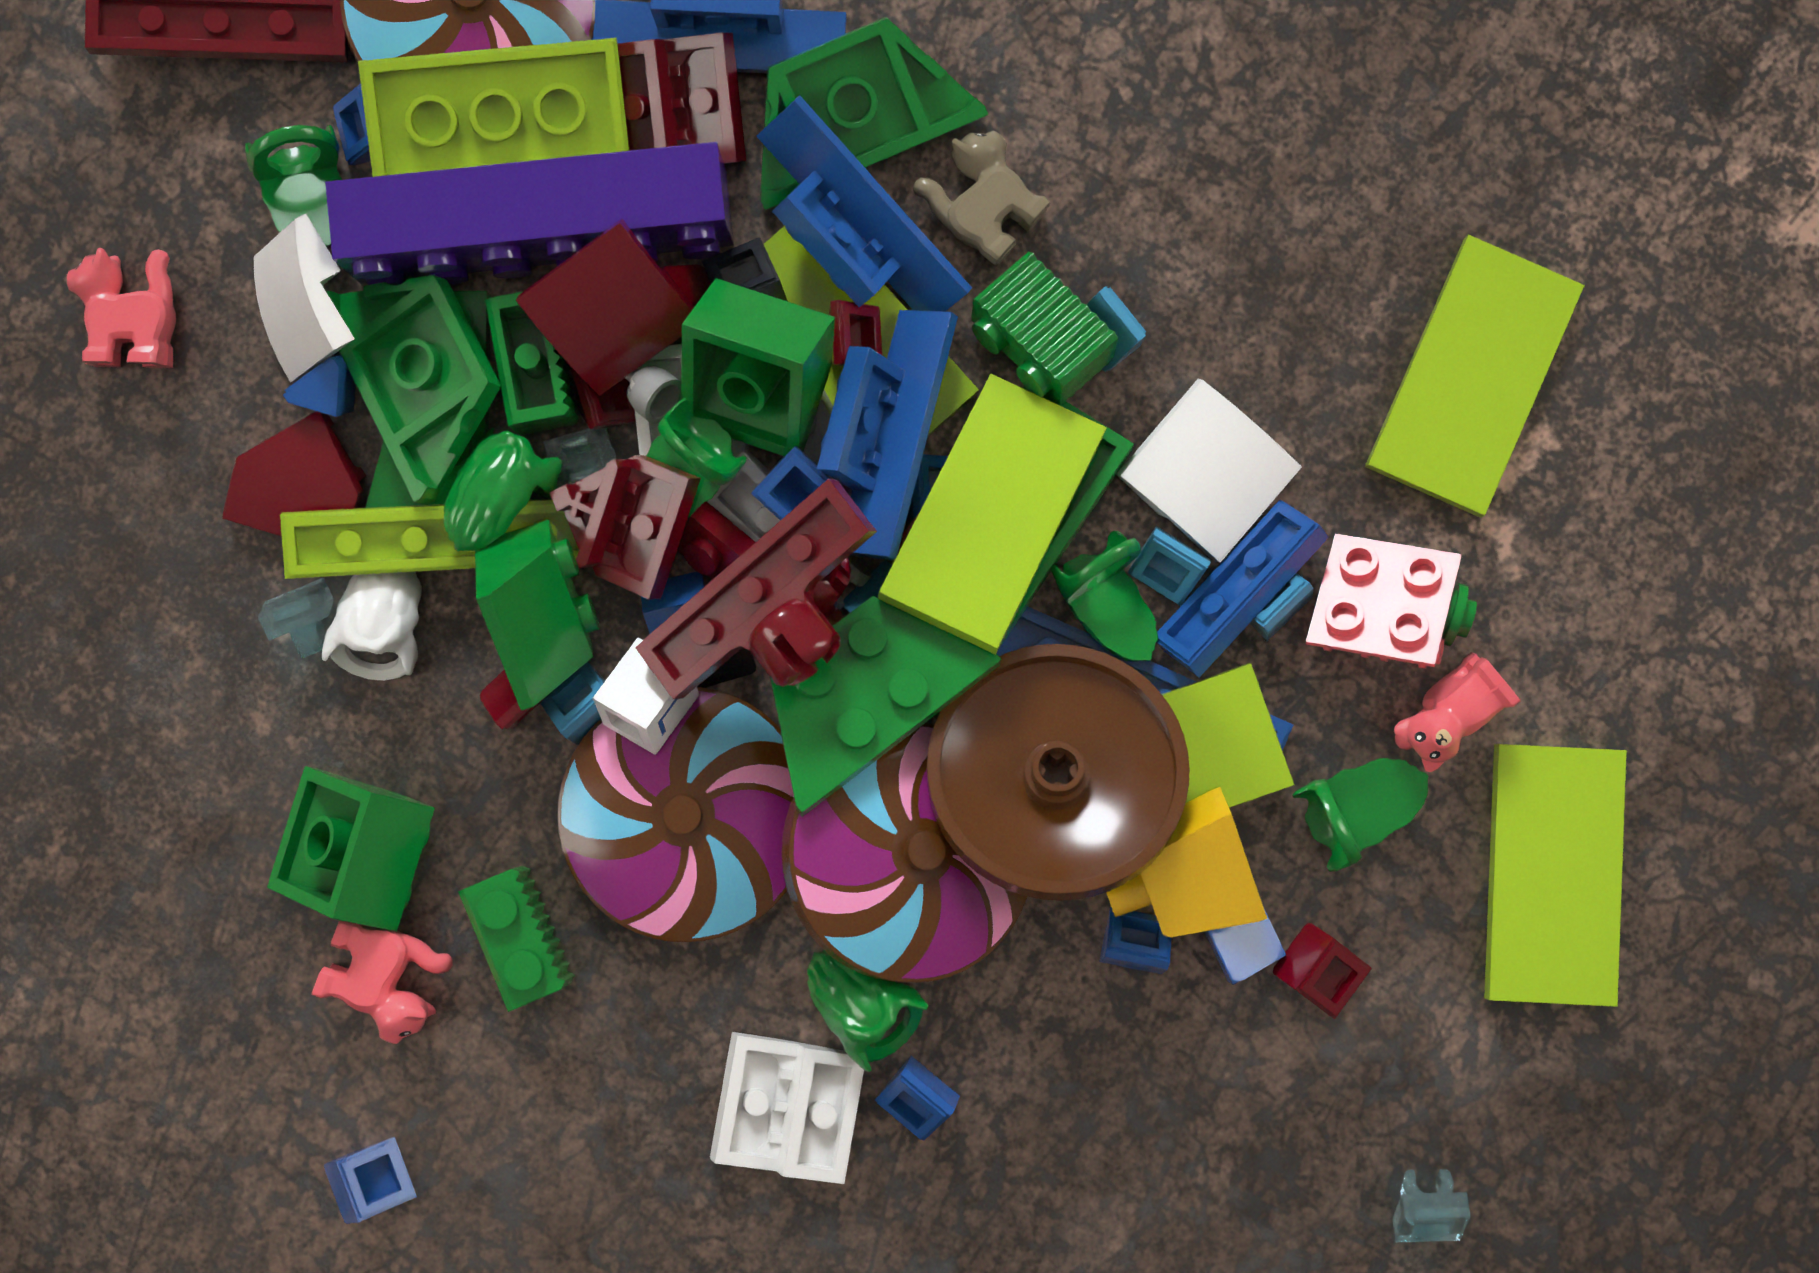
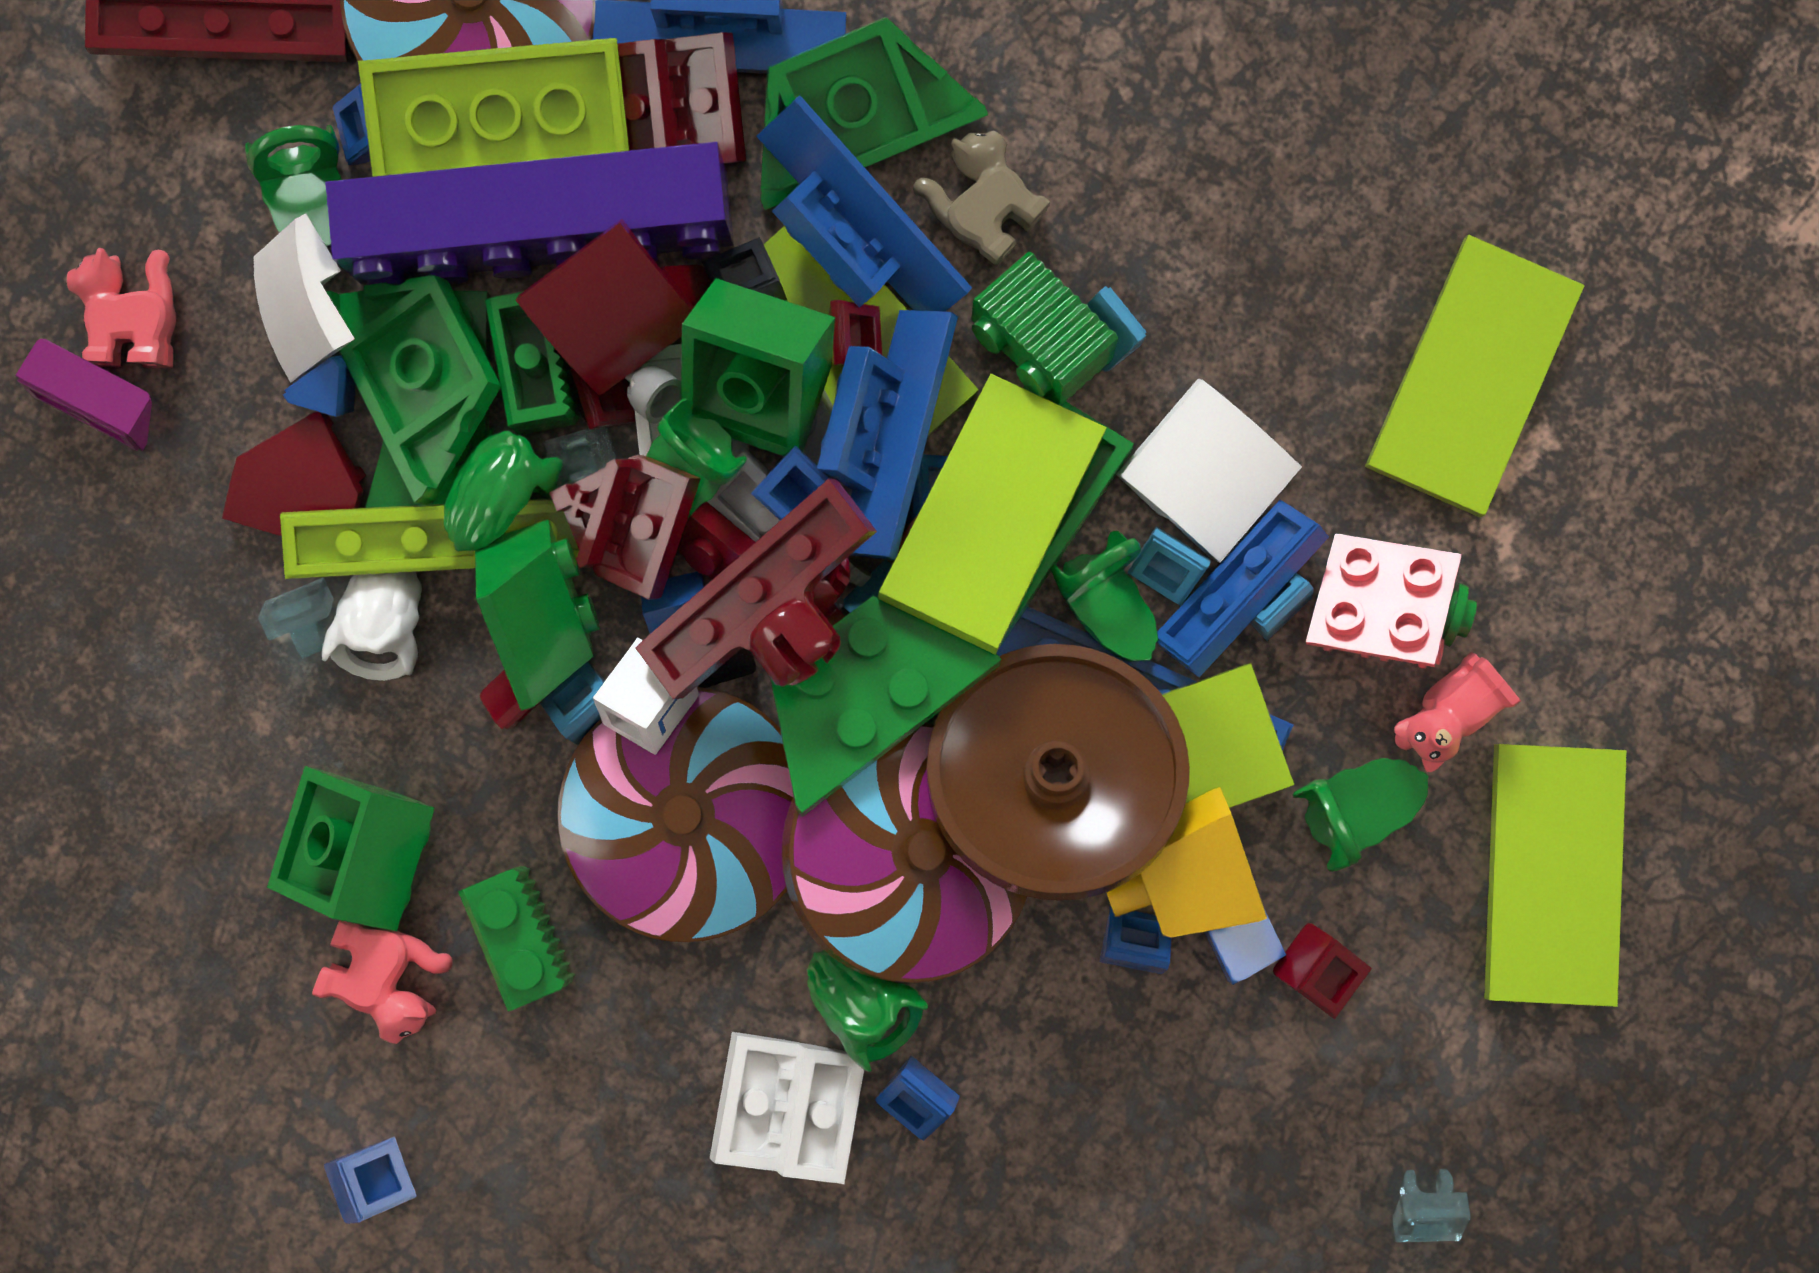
none -> magenta slope [15,339,152,451]

